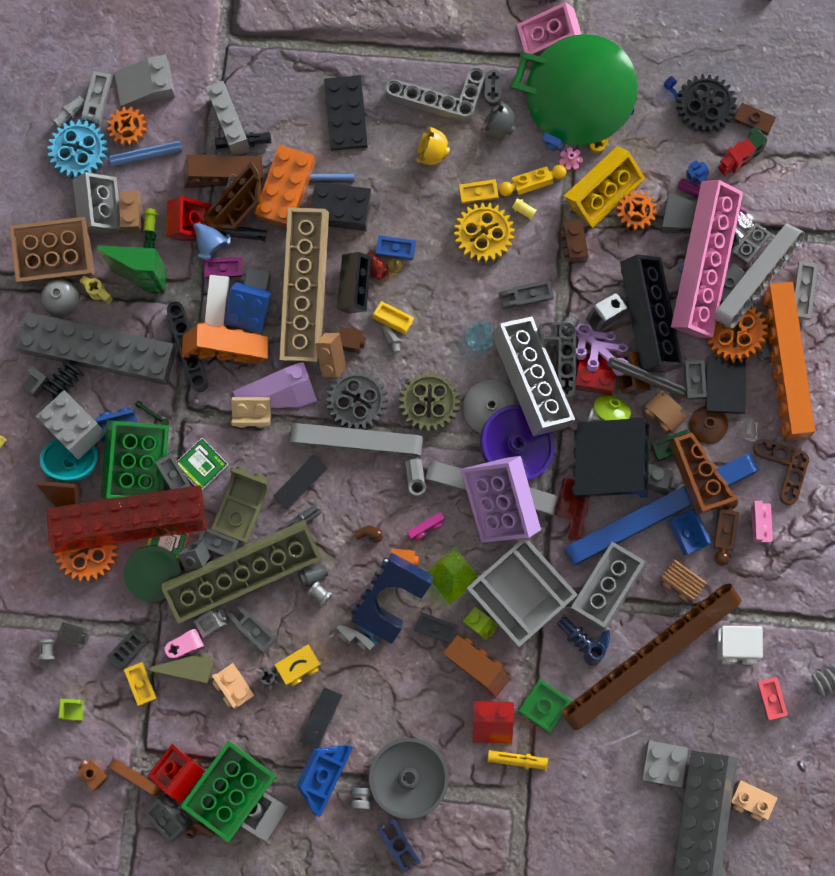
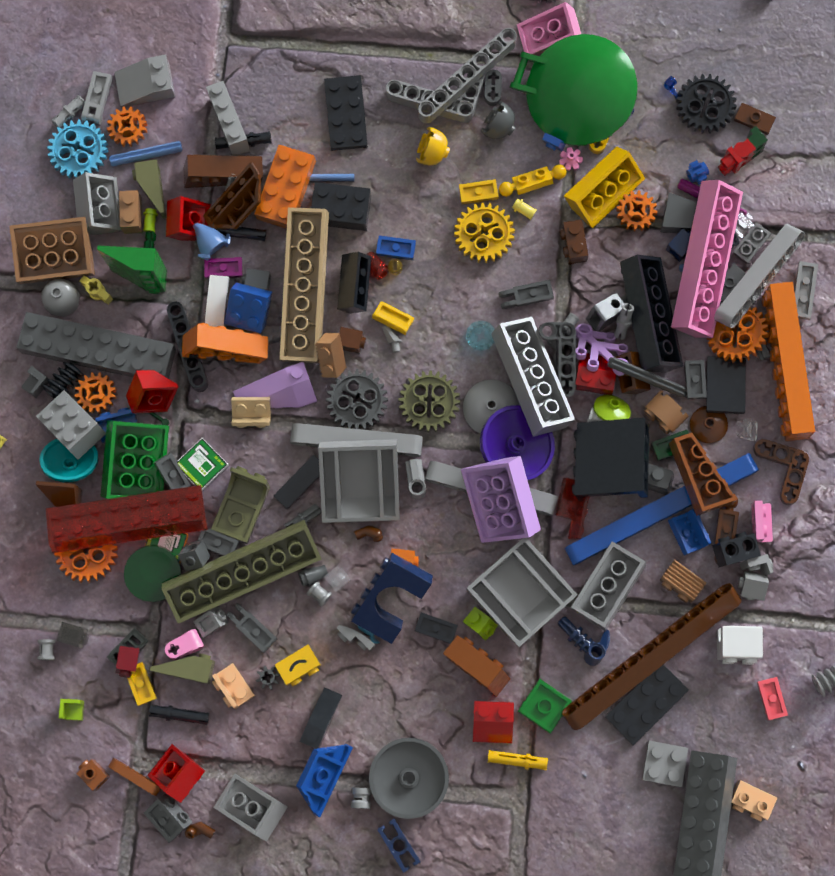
green slope [180,741,276,843] -> none
dark pink plate [407,512,445,541] -> none
clear neon green slope [428,547,478,604] -> none
none -> orange gear [75,372,117,414]
none -> dark red brick [115,646,139,678]
none -> red slope [126,370,178,413]
none -> olive slope [132,159,166,218]
none -> black pin [149,704,209,725]
none -> light grey slope [318,439,400,523]
none -> clear tile [324,565,352,593]
none -> light grey beam [418,28,517,123]
none -> black plate [605,664,689,746]
none -> light grey pin [614,303,634,340]
none -> dark blue brick [666,229,691,262]
none -> black brick [712,531,761,568]
none -> light grey brick [738,571,769,601]
none -> light grey bracket [739,554,773,576]

